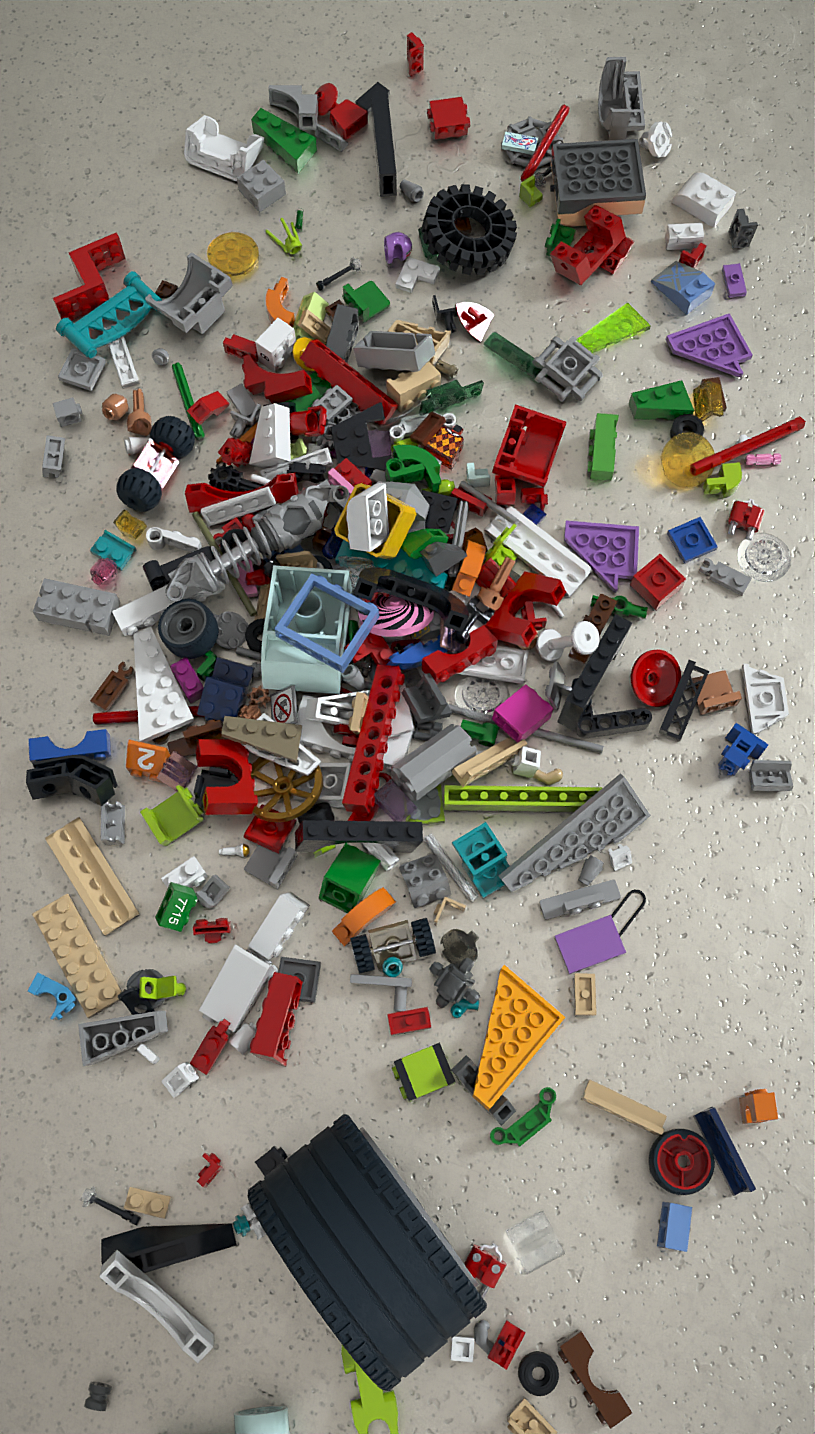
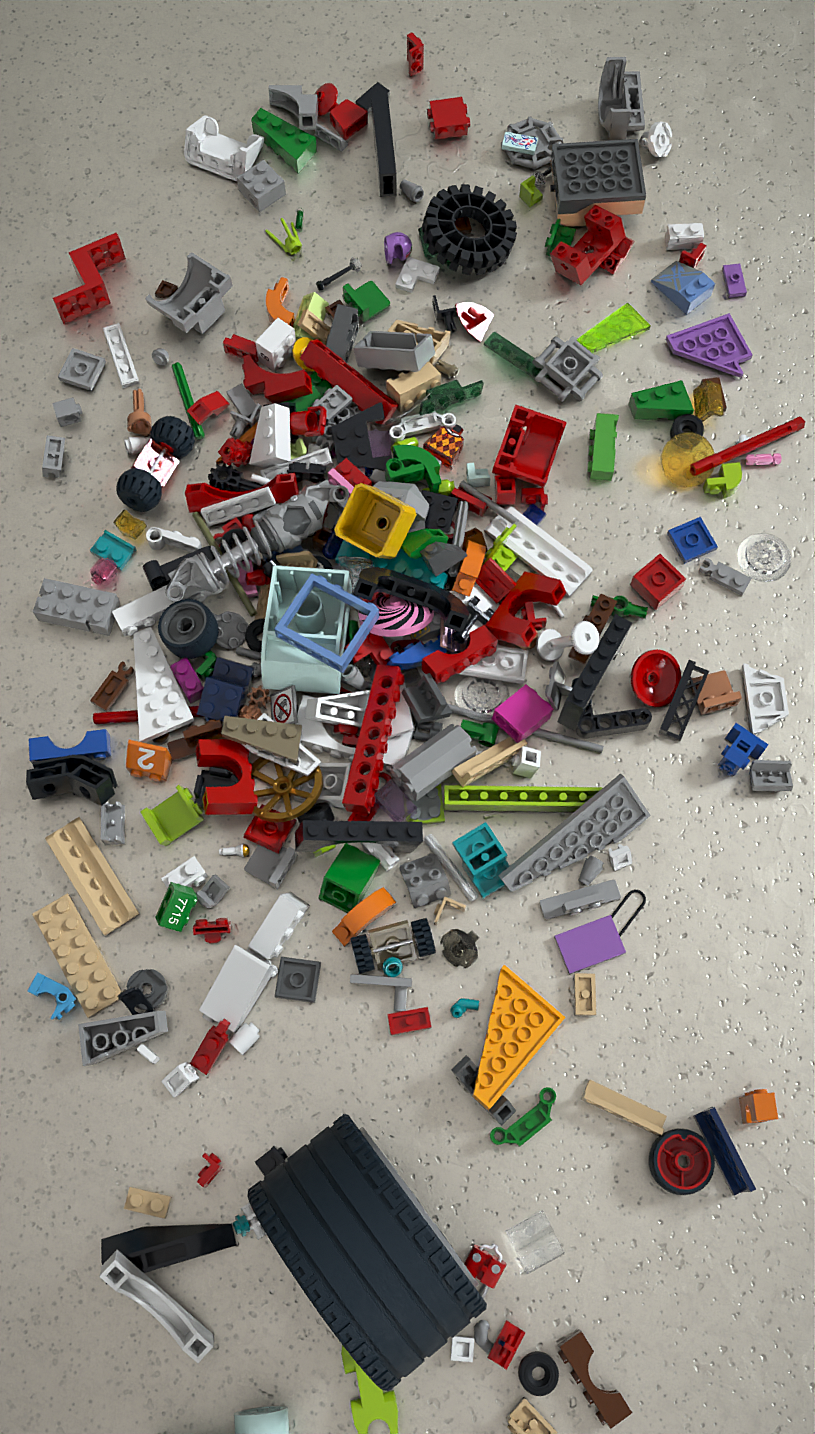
teal piece [56,271,162,358] -> none
black piece [81,1186,141,1226] -> none
dark grey wheel [84,1382,112,1411] -> none
nougat head [102,394,129,421] -> none
lime bracket [139,976,186,1000] -> none
piece [157,751,197,792] -> none
clear yellow tile [207,232,259,277] -> none
red wedge [250,972,303,1067] -> none
white brick [346,483,389,552] -> none
tan plate [349,692,368,734] -> none
lime panel [392,1043,455,1102] -> none
copper tile [409,411,446,447] -> none
dark grey piece [429,957,480,1008] -> none
nougat piece [477,557,516,610] -> none
red axle [521,104,570,182] -> none
tan arm [533,768,563,785] -> none
medium lavender wing [564,520,639,593] -> none
medium blue hinge [657,1202,692,1252] -> none
white brick [671,172,736,228] -> none
dark grey bracket [728,208,758,248] -> none
red piece [728,499,765,541] -> none

